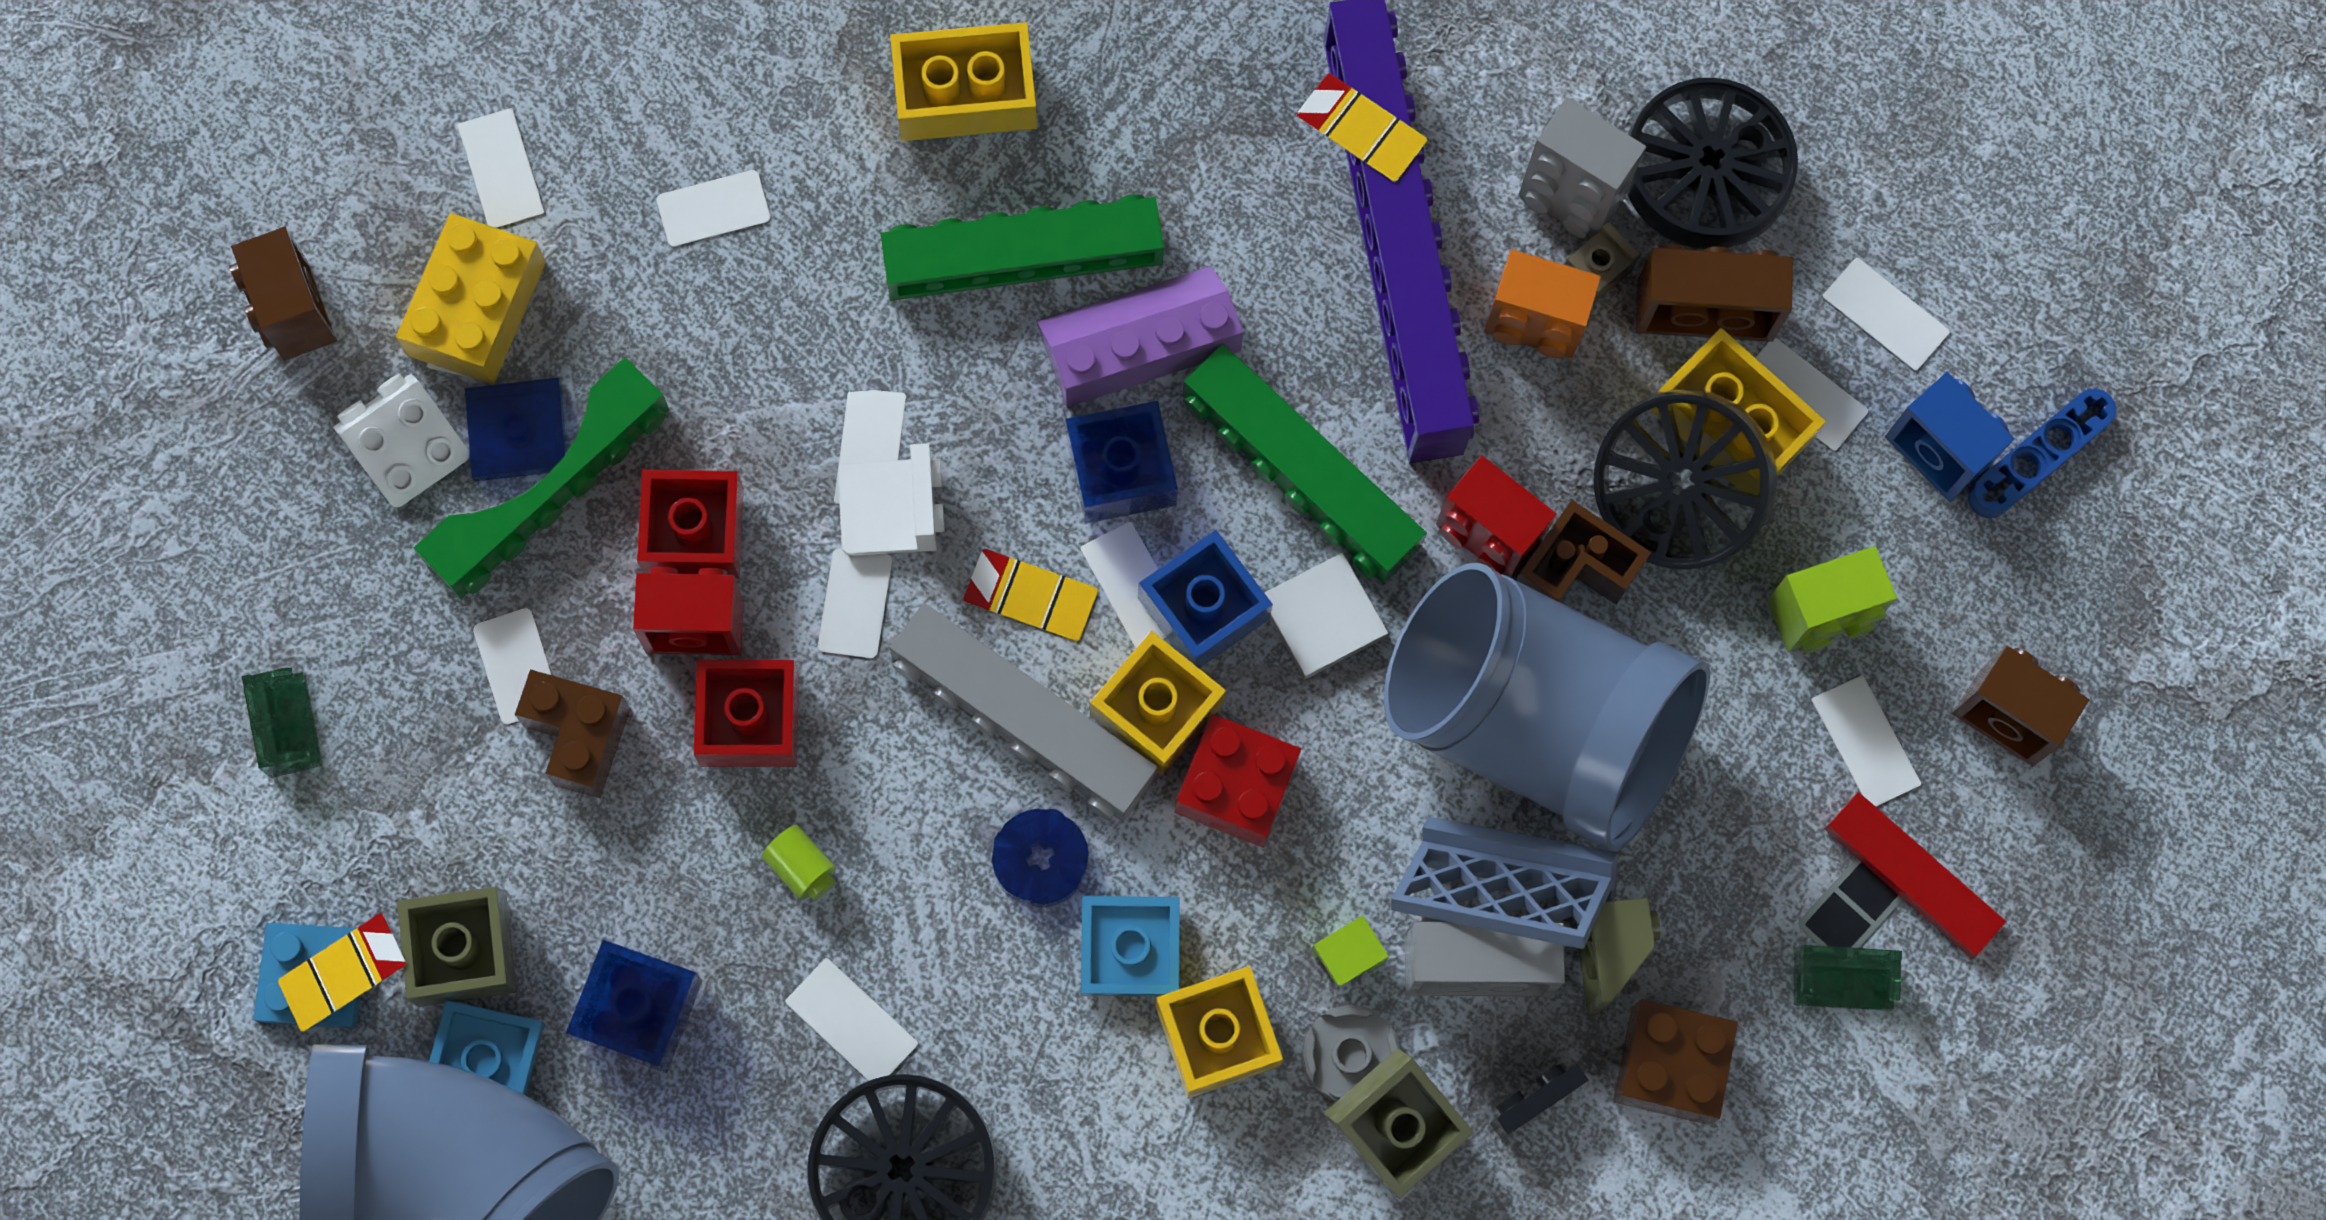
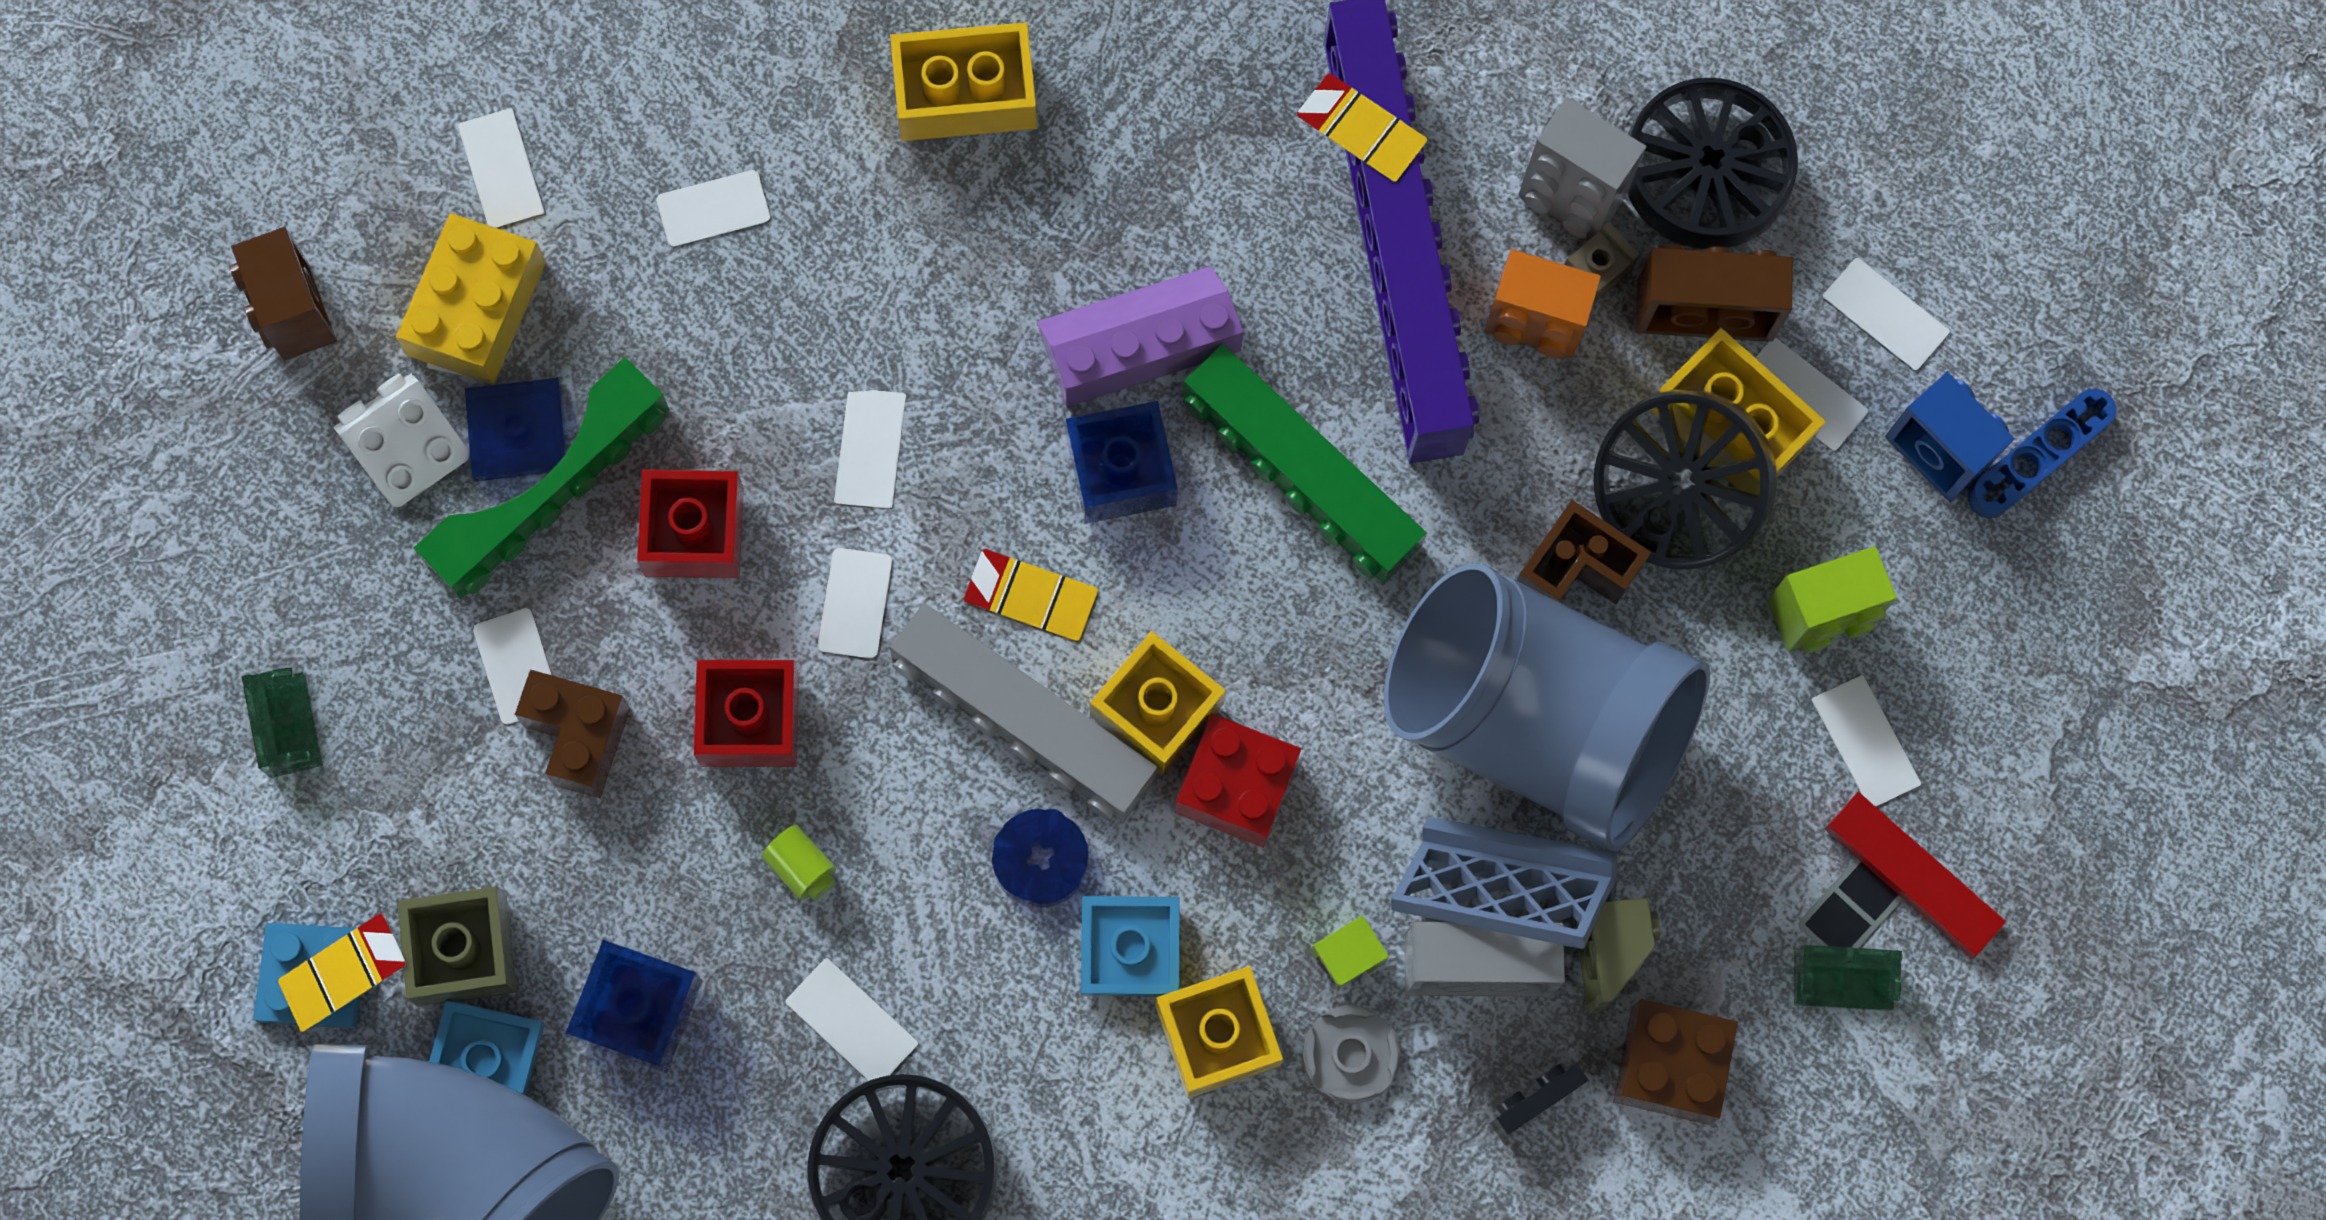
red brick [633,567,744,656] -> none
white bracket [838,443,945,556] -> none
green brick [880,194,1164,301] -> none
white sticker [1081,522,1167,648] -> none
blue brick [1138,530,1273,668] -> none
white tile [1264,553,1388,680] -> none
olive brick [1323,1048,1474,1199] -> none
red brick [1436,455,1557,578] -> none
reddish brown brick [1952,646,2090,767] -> none

